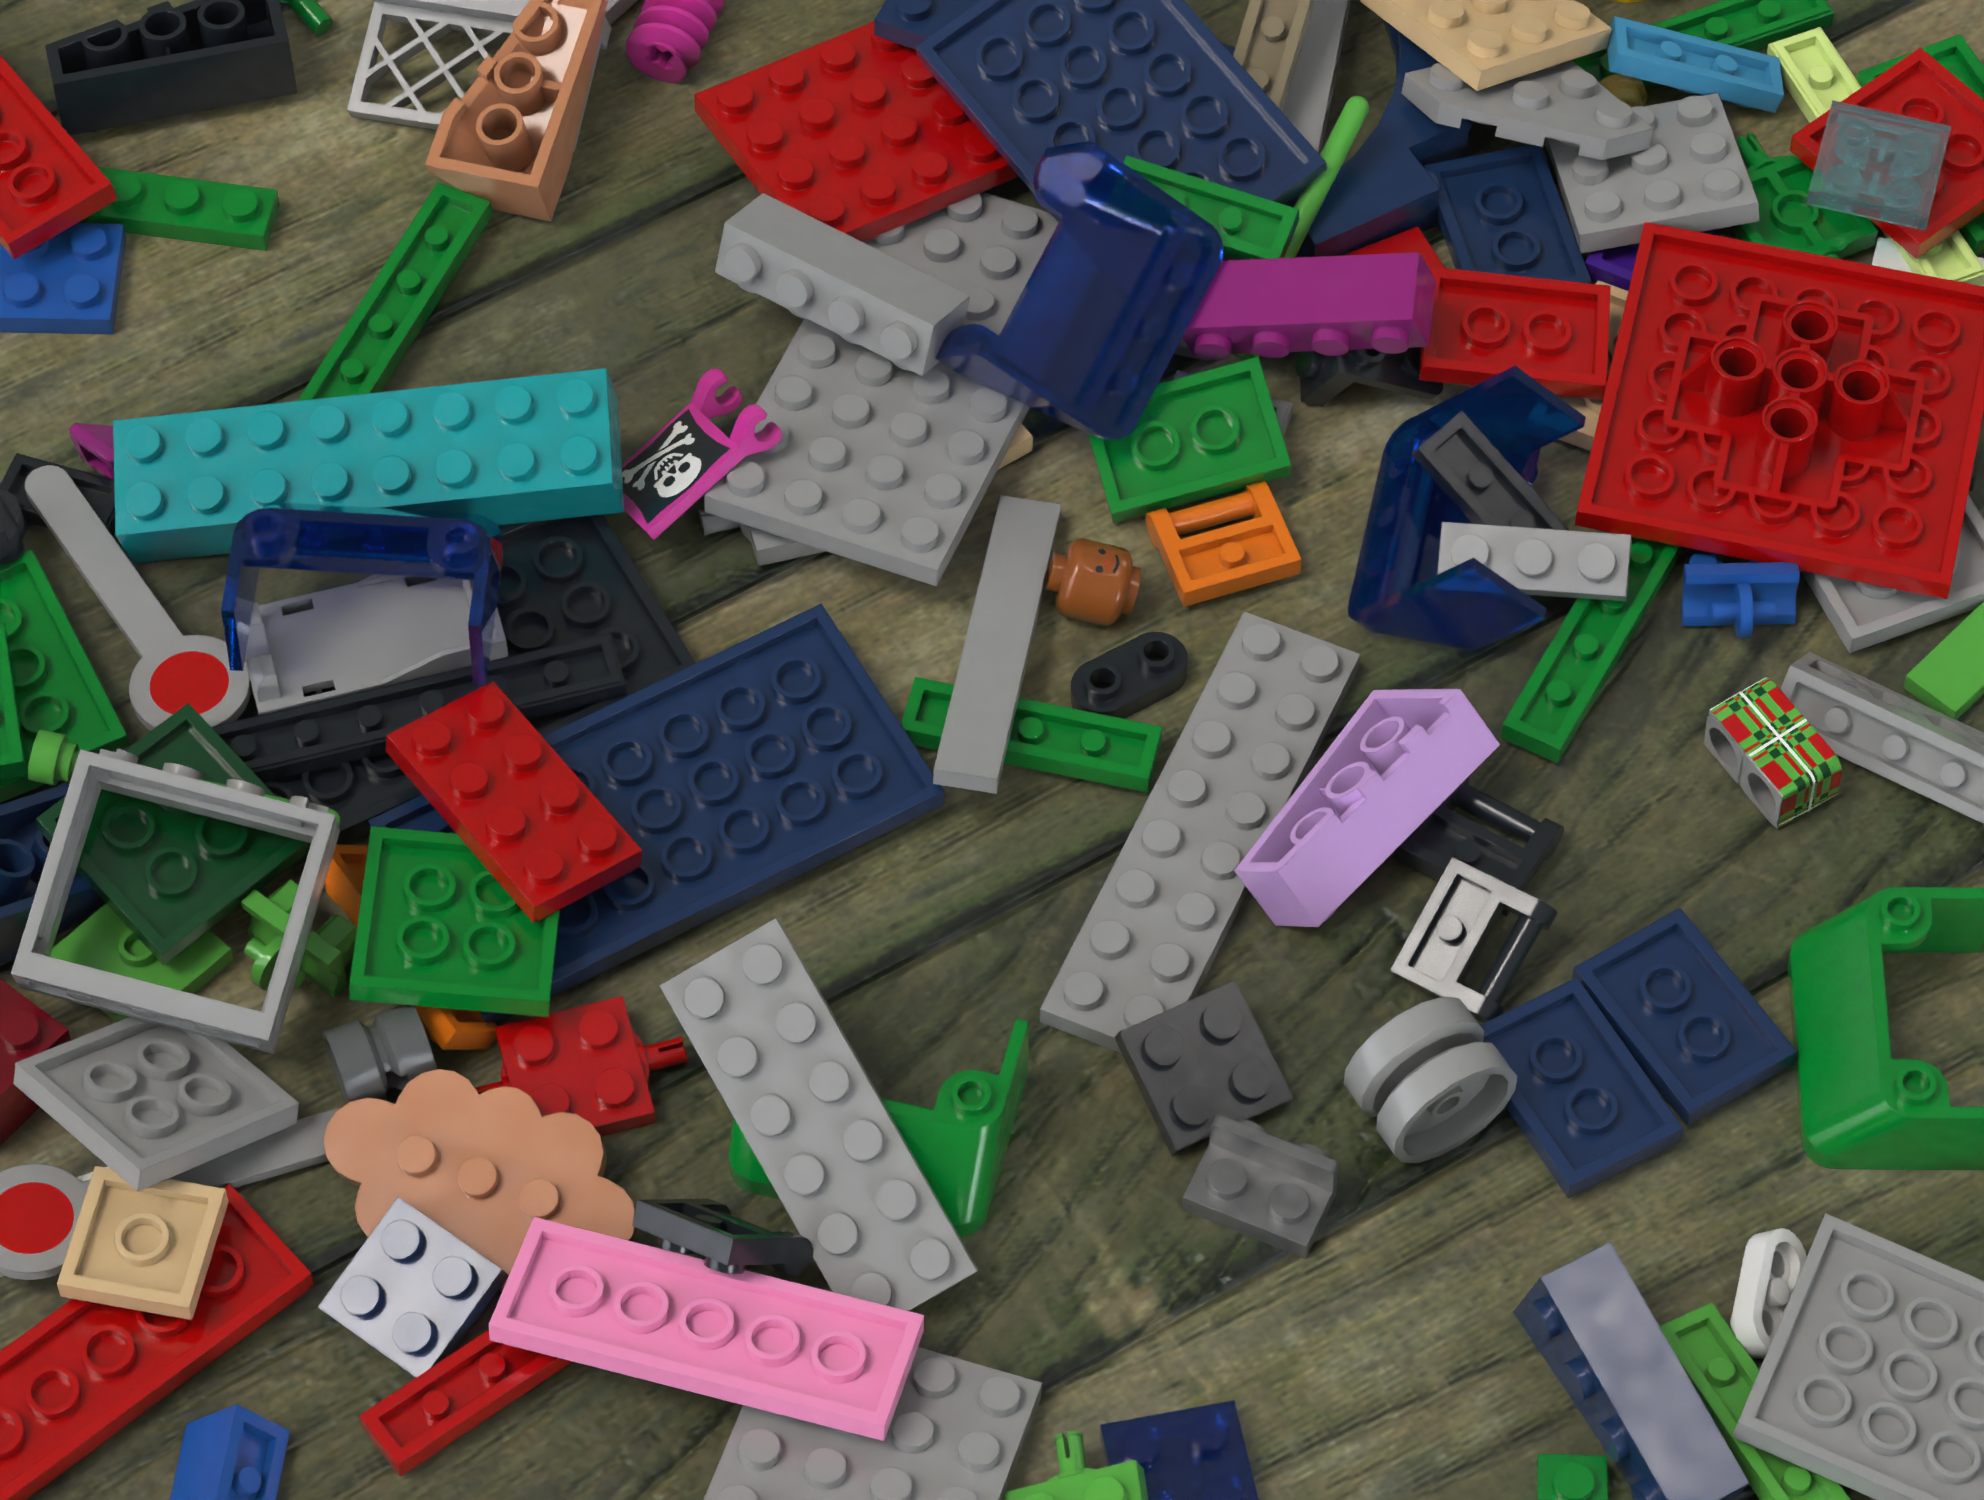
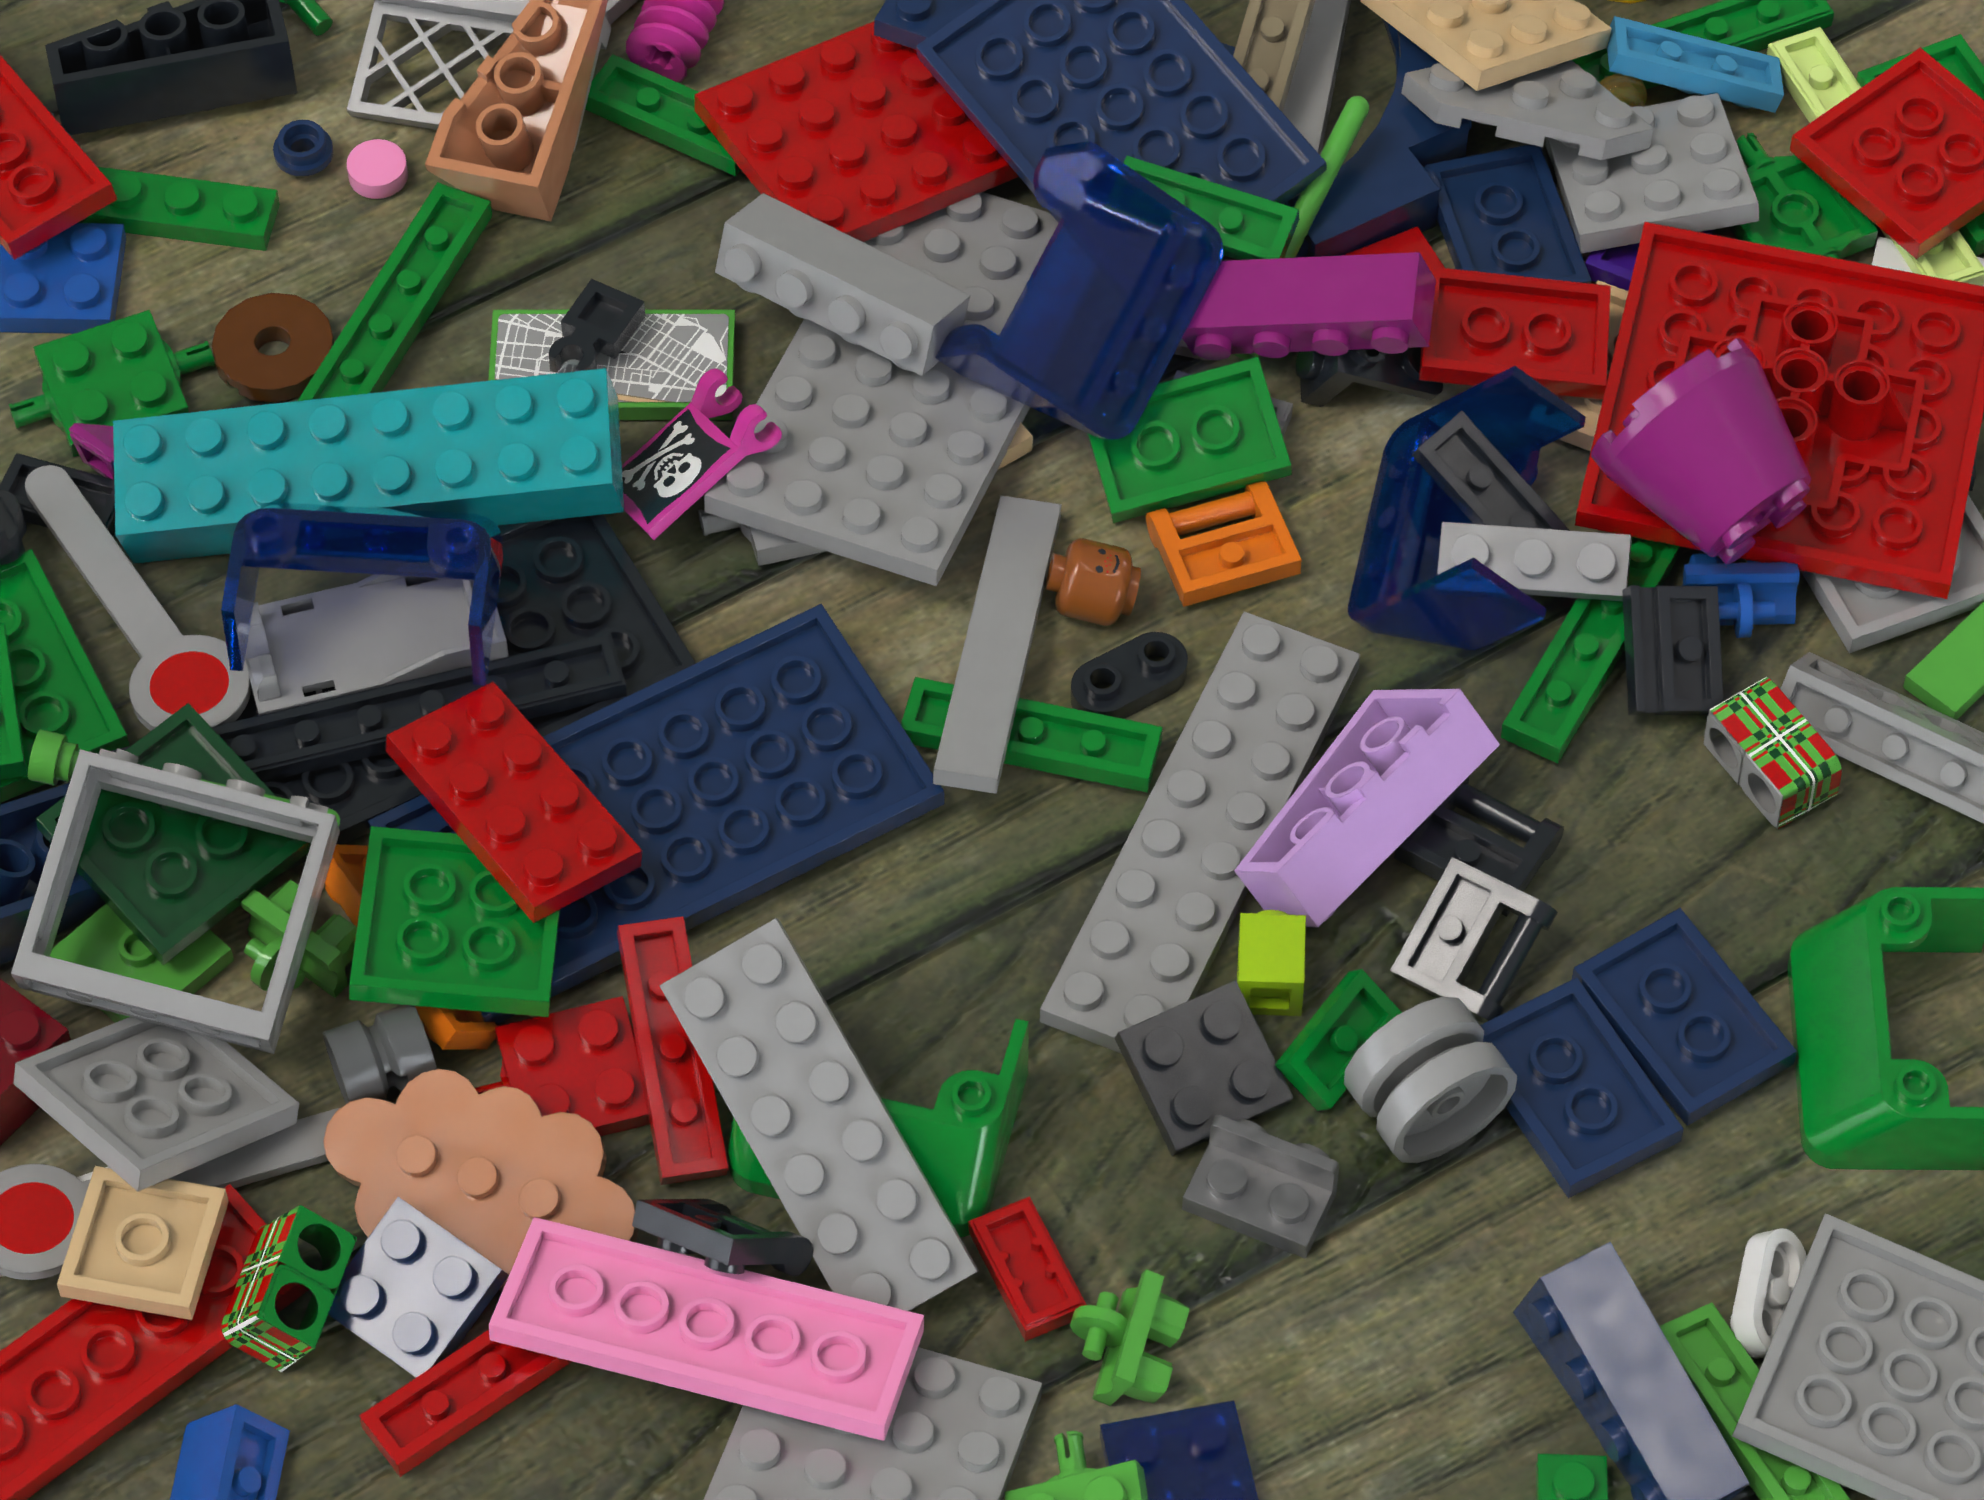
clear light blue tile [1806,100,1951,231] -> none
none -> green plate [8,310,215,457]
none -> reddish brown tile [212,293,334,402]
none -> piece [222,1205,357,1372]
none -> dark blue plate [273,120,333,176]
none -> bright pink tile [347,139,408,199]
none -> tile [488,310,736,420]
none -> black plate [549,279,646,373]
none -> green plate [585,54,741,176]
none -> red plate [617,916,728,1185]
none -> red plate [968,1196,1087,1342]
none -> bright green hips [1070,1269,1190,1406]
none -> lime brick [1237,910,1306,1016]
none -> green plate [1275,969,1402,1111]
none -> magenta cone [1591,338,1811,565]
none -> black plate [1622,585,1724,715]

